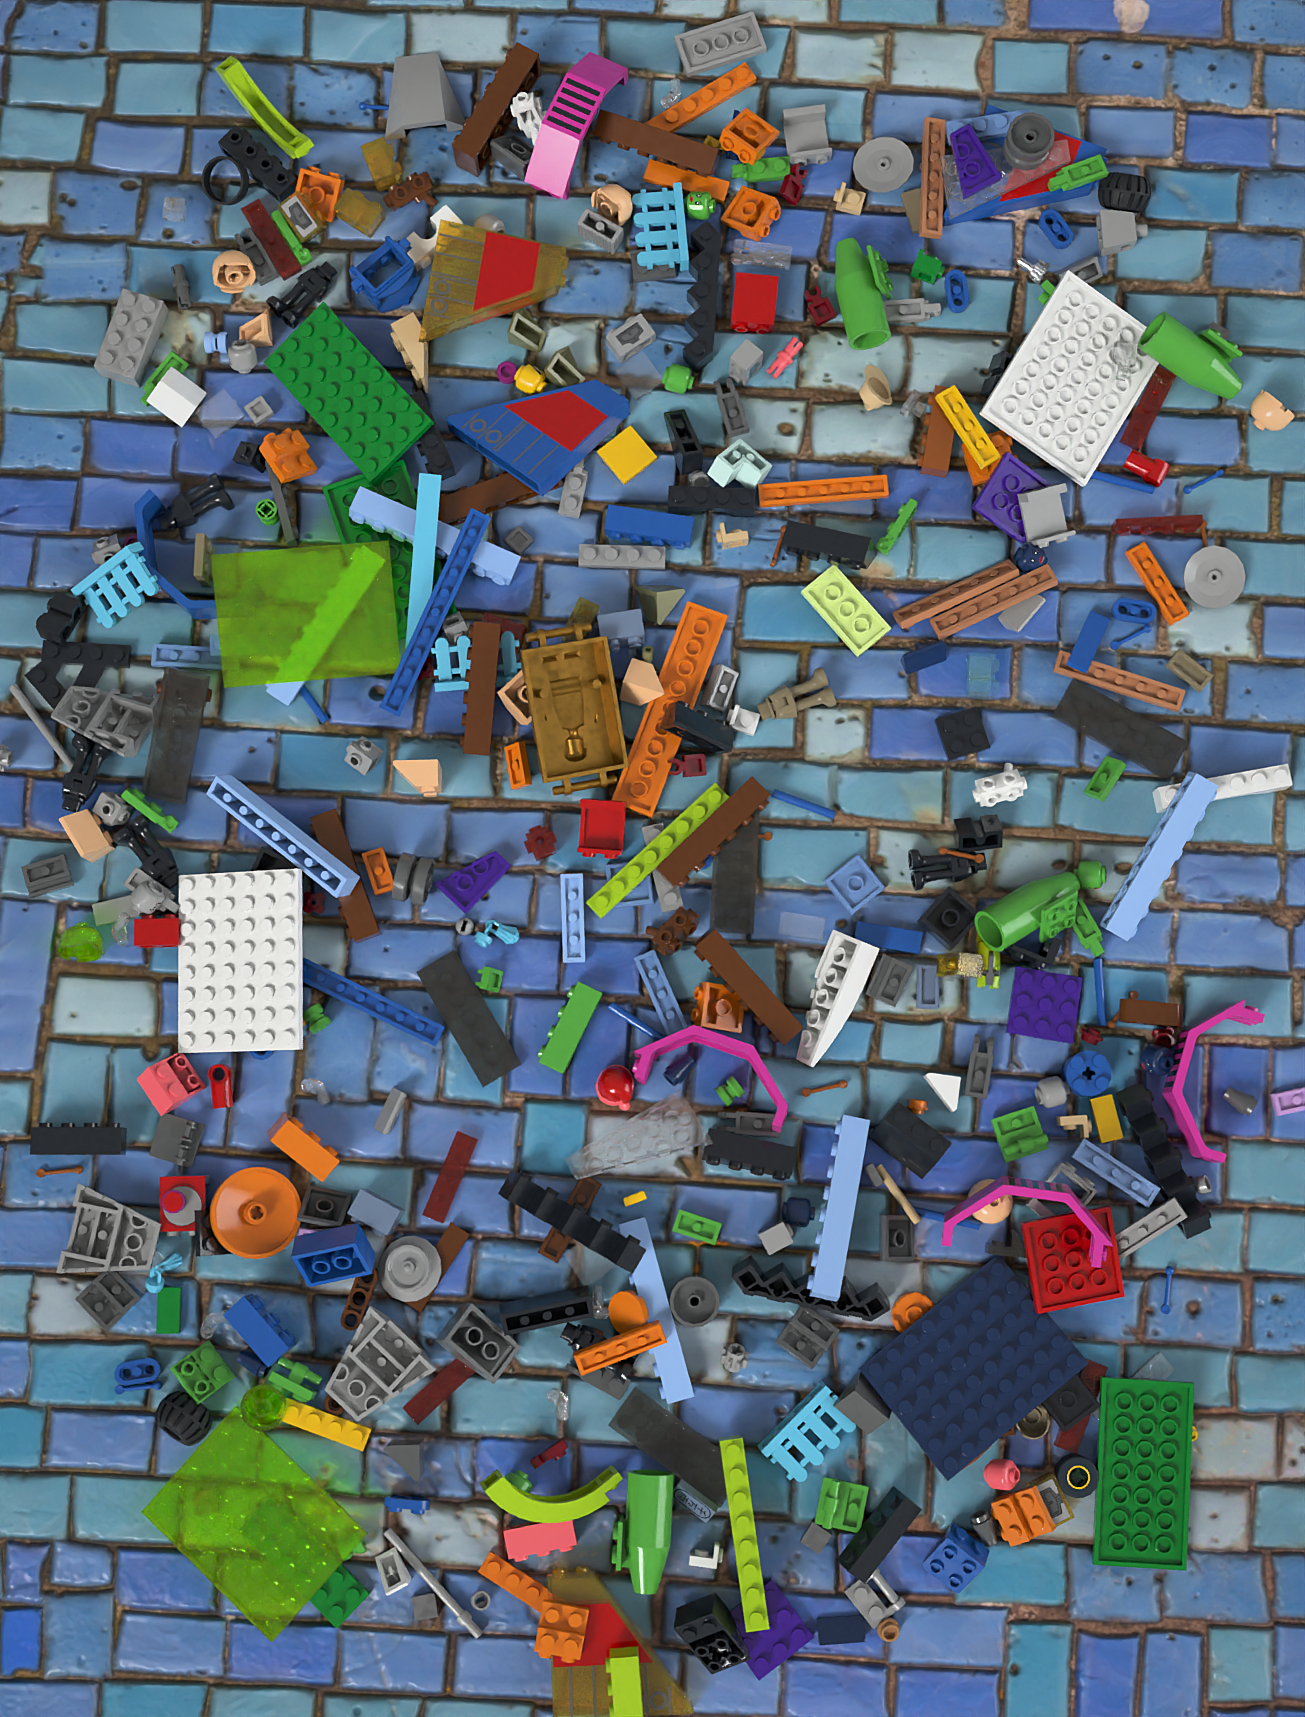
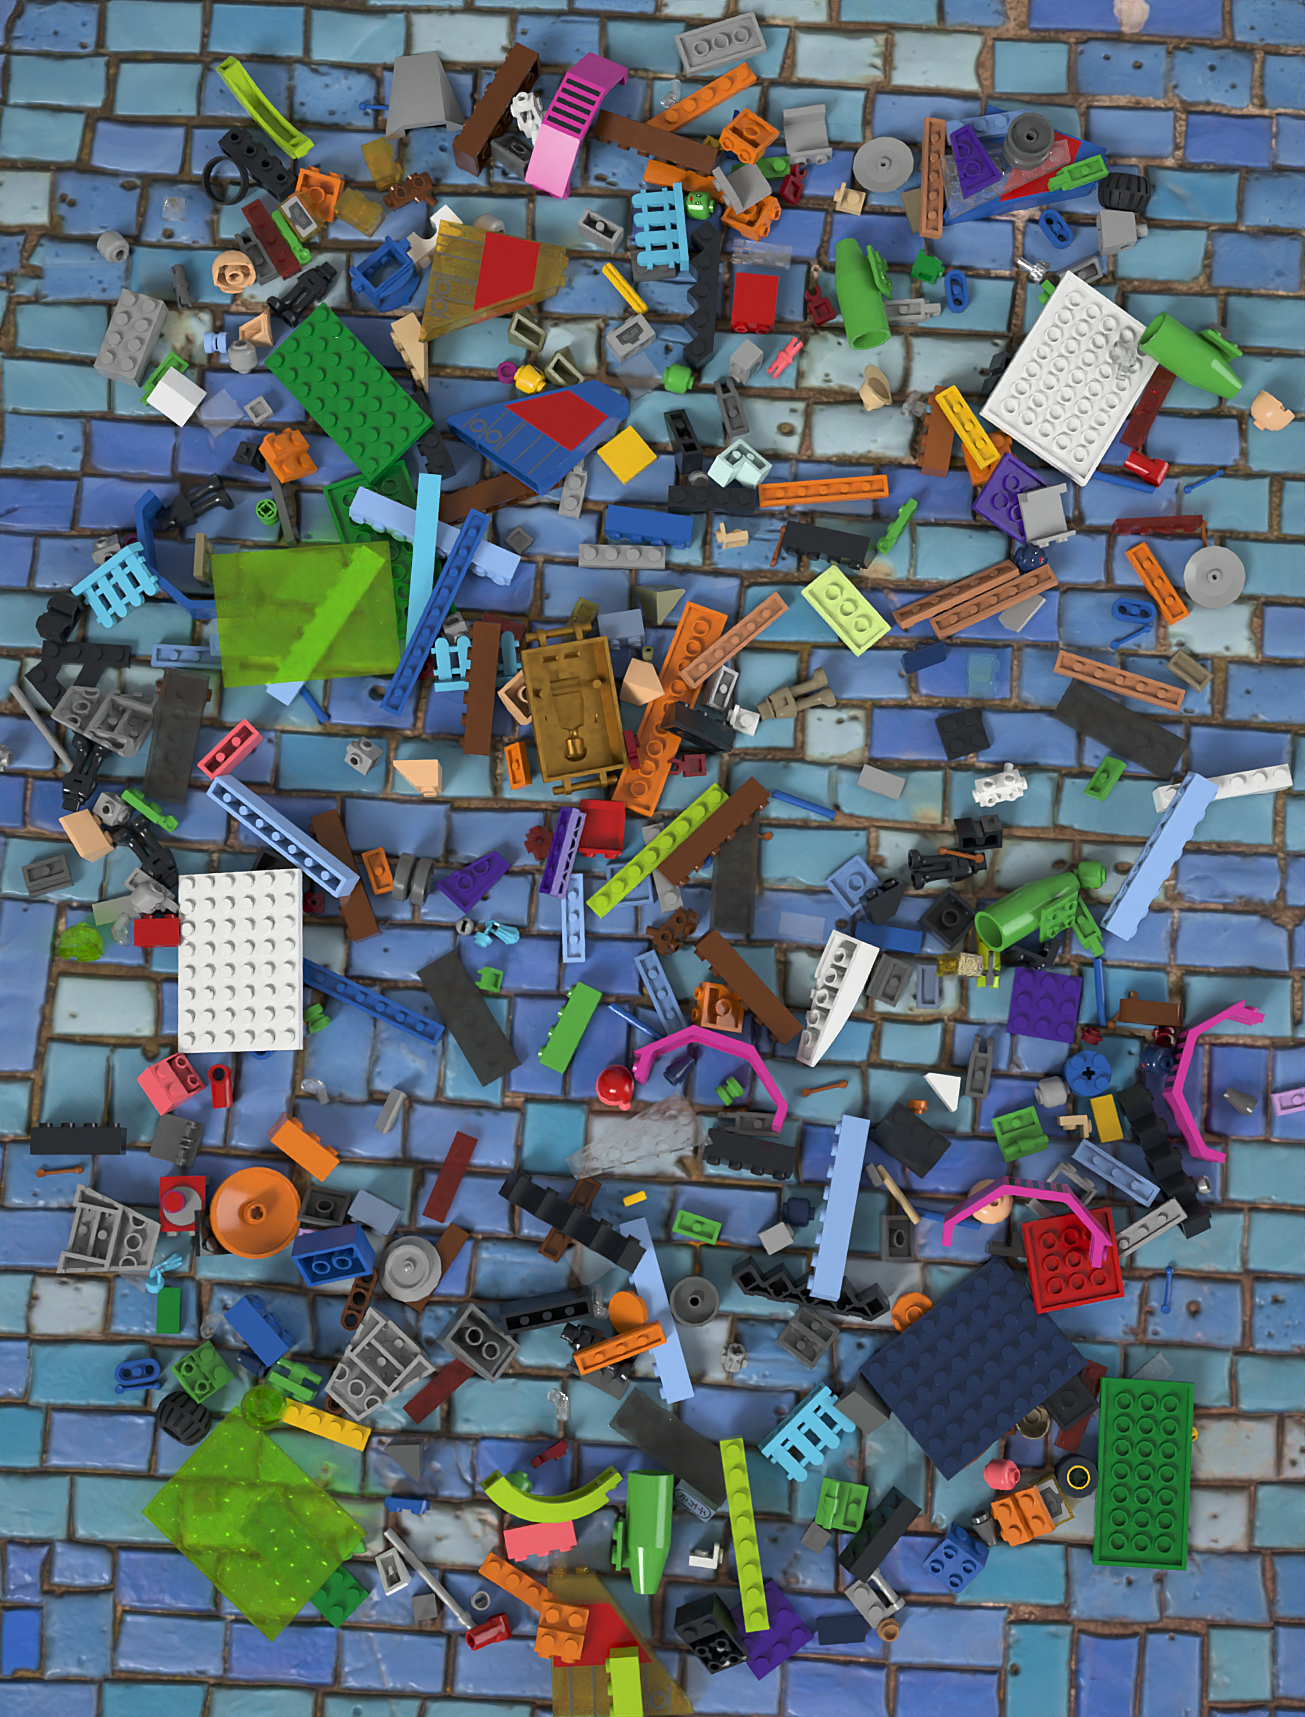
dark grey slope [75,1271,141,1332] -> none
light nougat cylinder [591,184,633,226] -> none
blue tile [1066,610,1110,674] -> none
none -> light grey head [97,230,129,263]
none -> coral brick [197,718,264,781]
none -> red piece [465,1612,513,1651]
none -> dark purple fence [539,807,586,899]
none -> yellow axle [602,262,648,315]
none -> dark red plate [623,729,640,770]
none -> nougat plate [678,591,789,690]
none -> light grey bracket [712,163,772,215]
none -> light grey tile [857,764,906,801]
none -> black slope [858,877,906,926]

